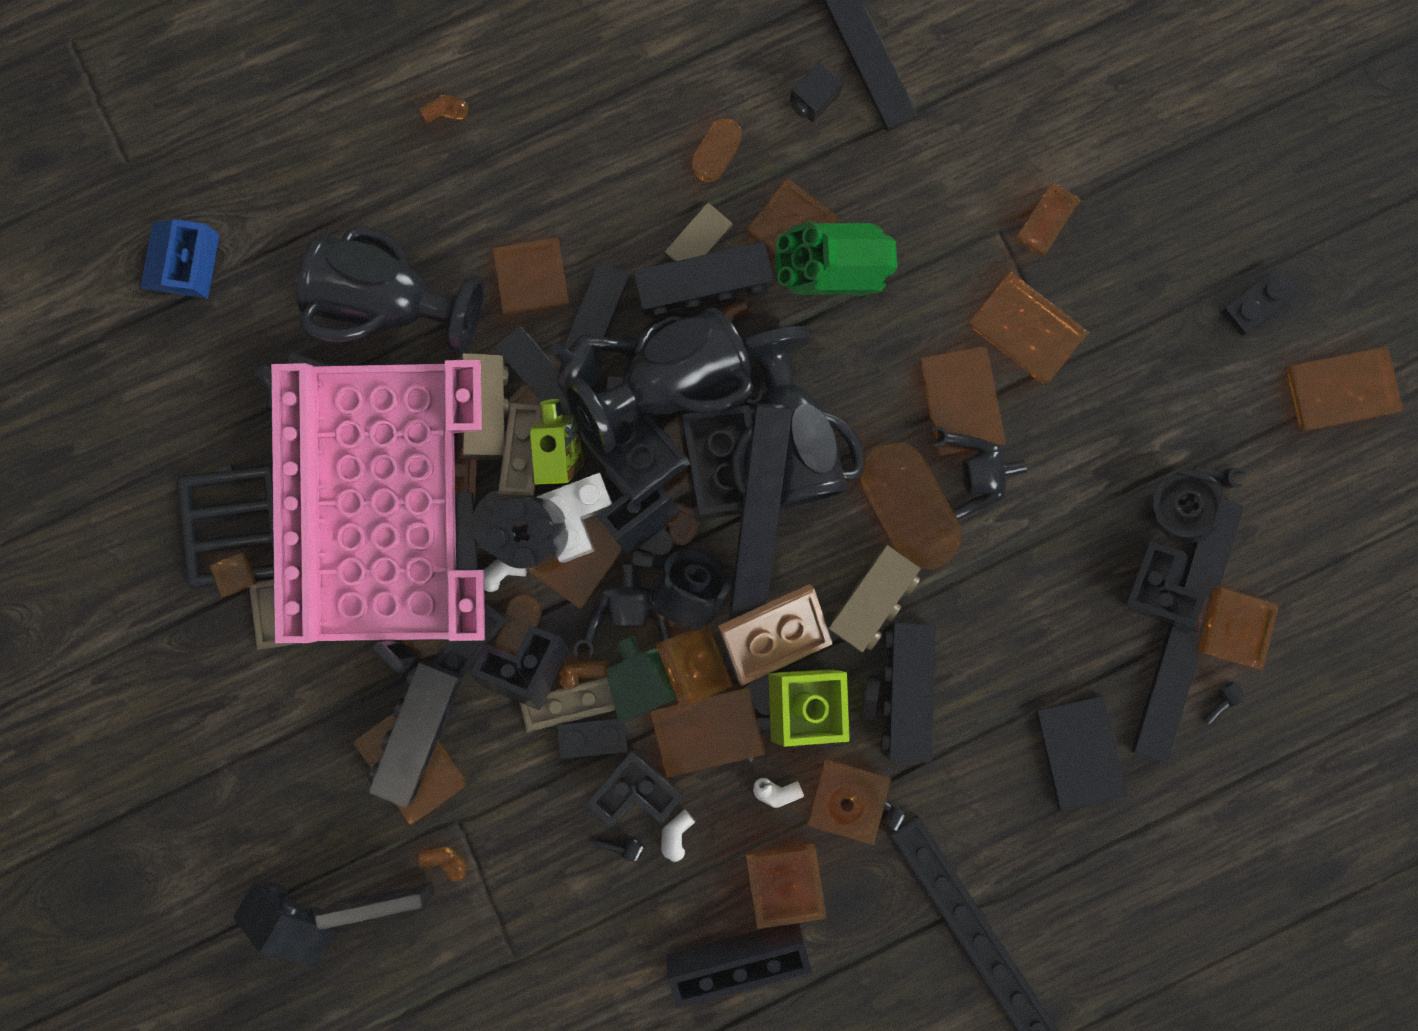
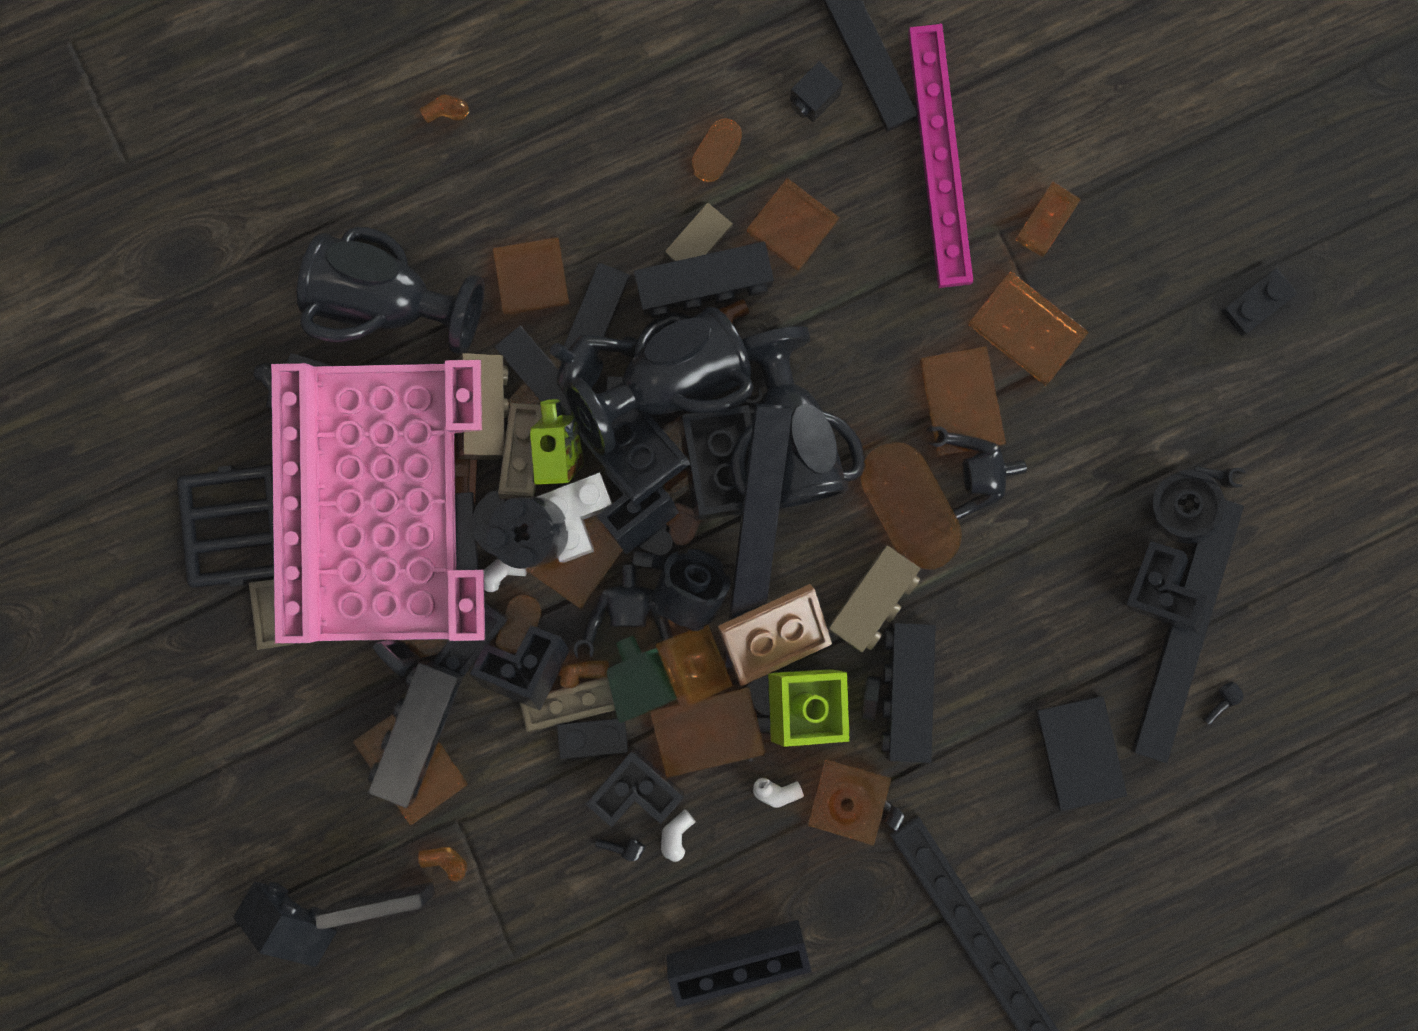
blue slope [141,219,219,299] -> none
clear orange tile [210,553,257,597] -> none
clear orange brick [746,842,827,929] -> none
green brick [775,221,897,296] -> none
clear orange tile [1198,587,1279,670] -> none
clear orange tile [1286,346,1403,432] -> none
none -> dark pink plate [908,24,973,288]

